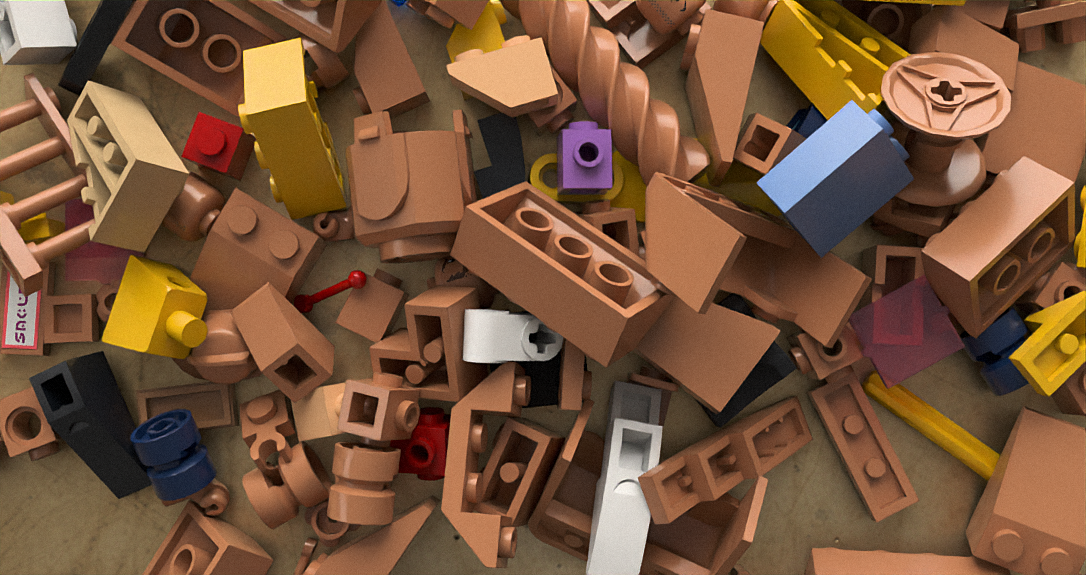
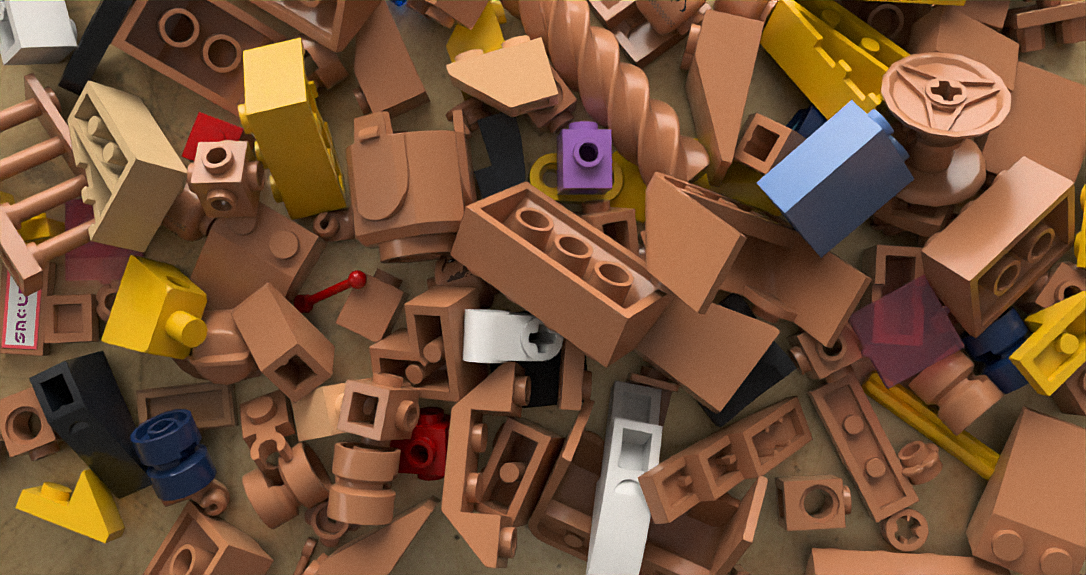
none -> yellow slope [15,469,125,543]
none -> nougat brick [187,140,265,218]
none -> nougat bush [445,97,492,133]
none -> nougat brick [775,474,852,531]
none -> nougat bush [879,507,929,552]
none -> nougat plate [898,441,943,485]
none -> nougat wheel [908,344,1005,436]

